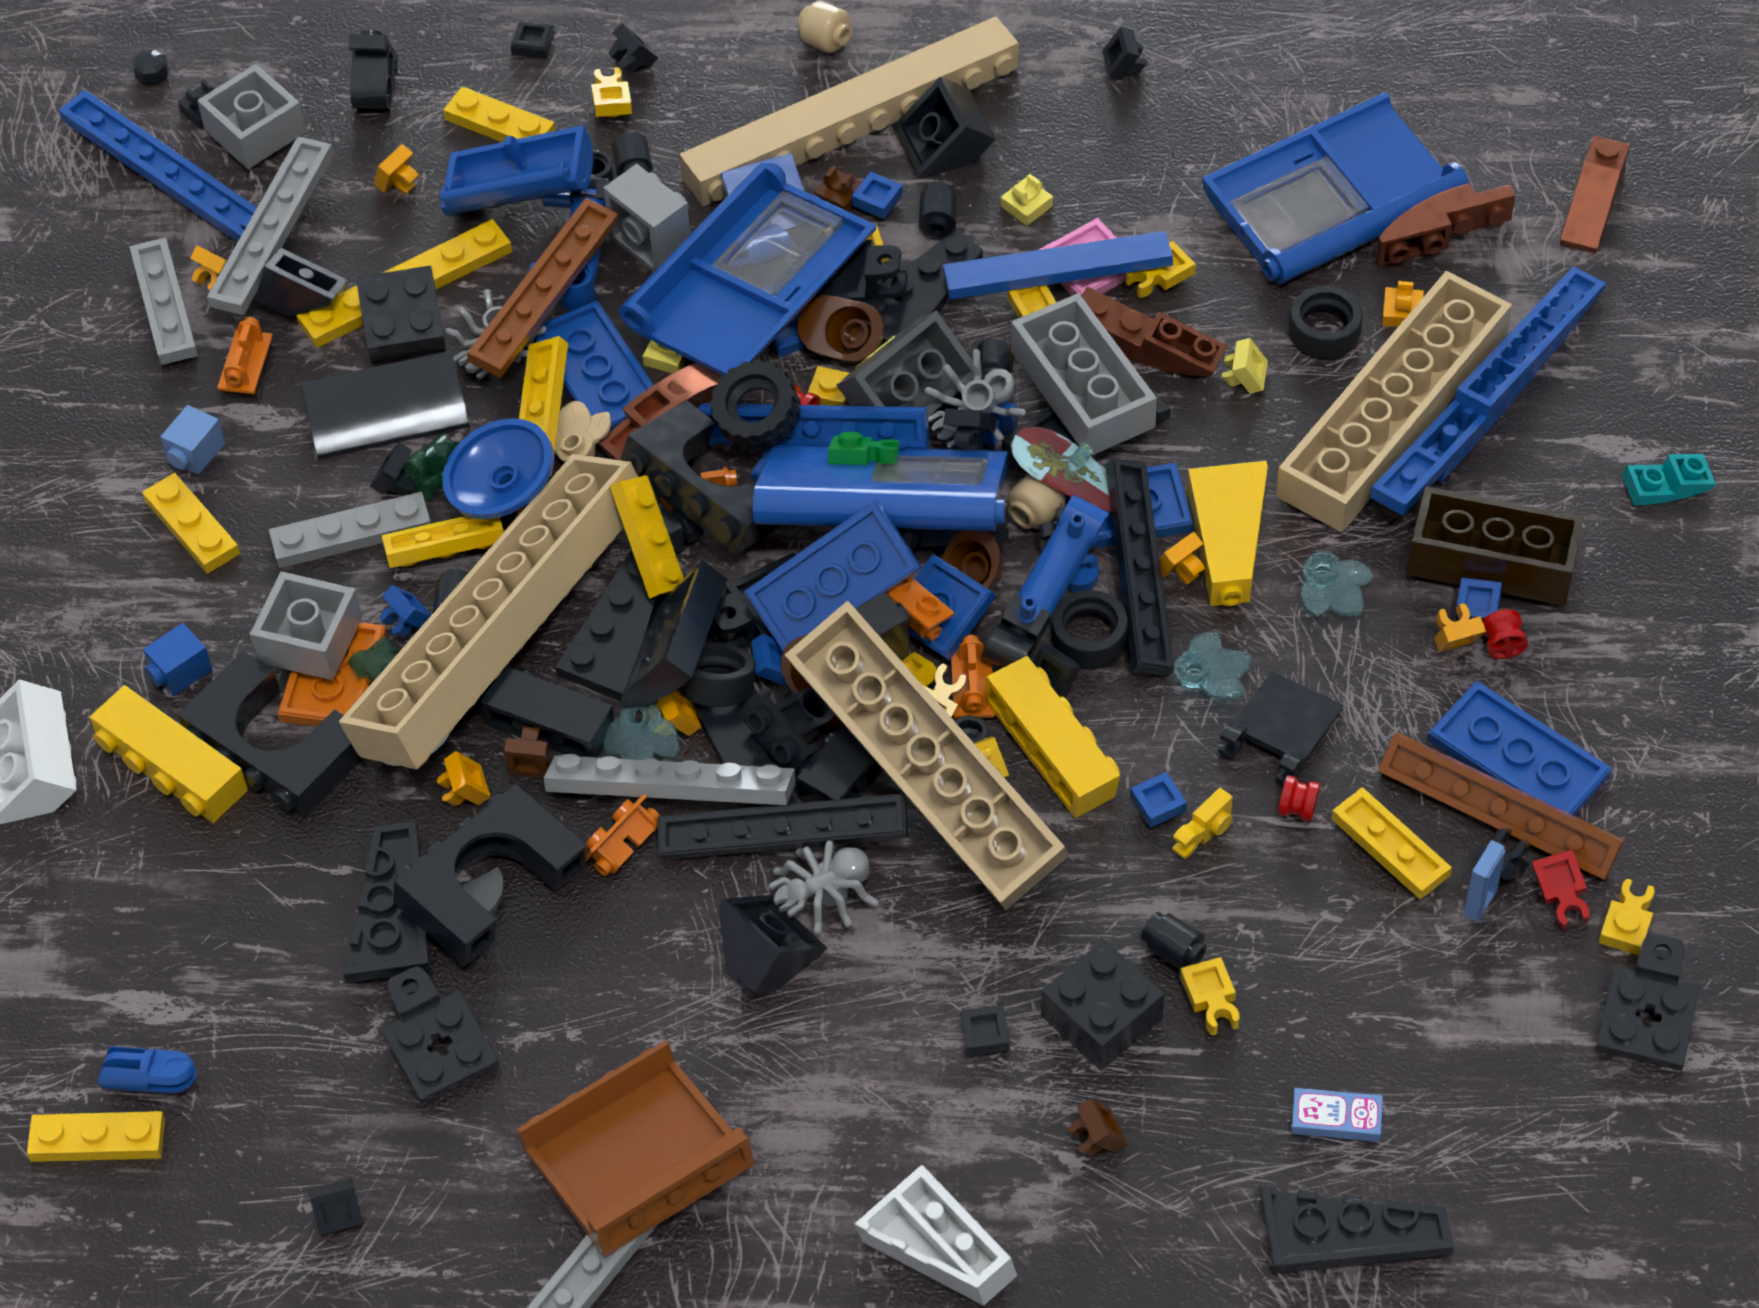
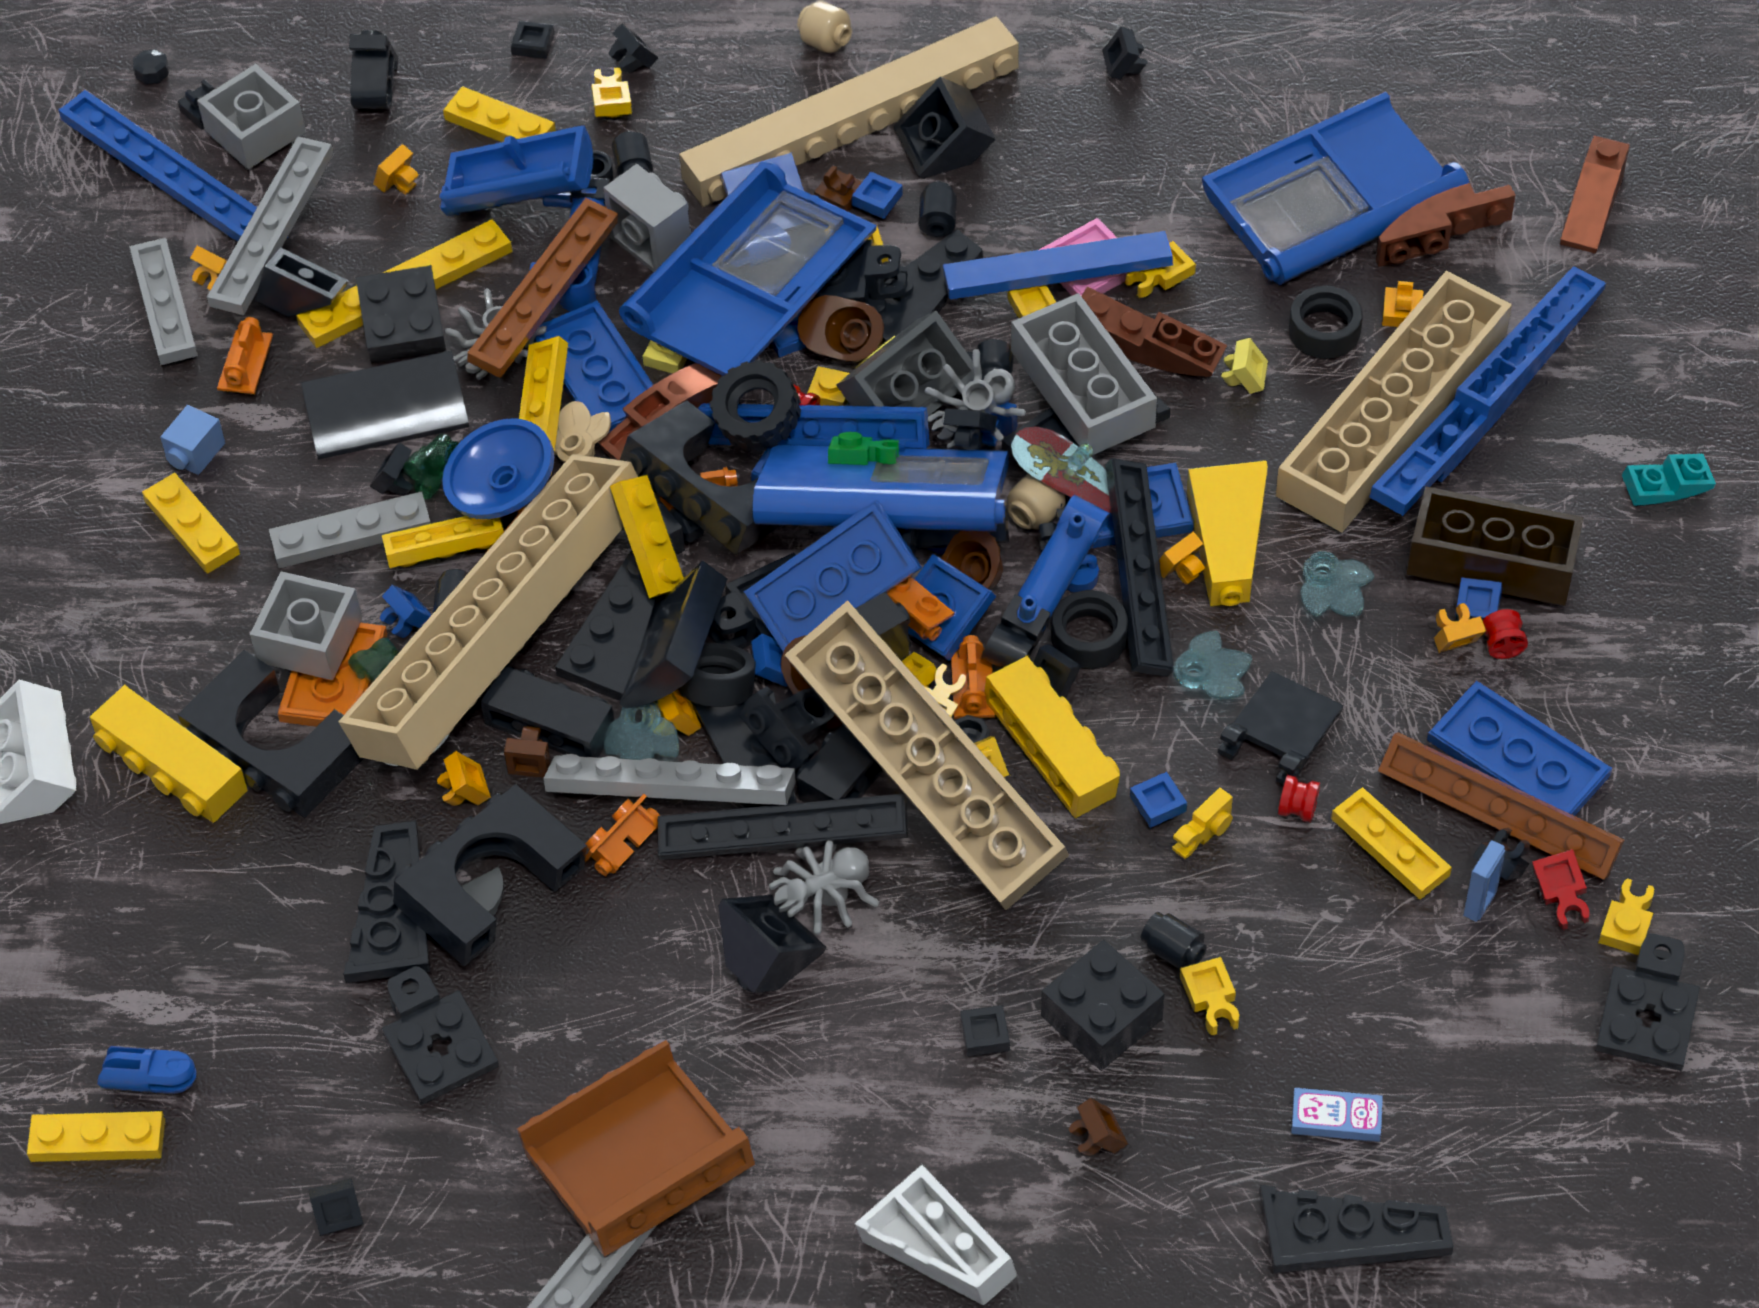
blue brick [143,623,213,696] -> none
light yellow tile [1001,174,1053,226] -> none

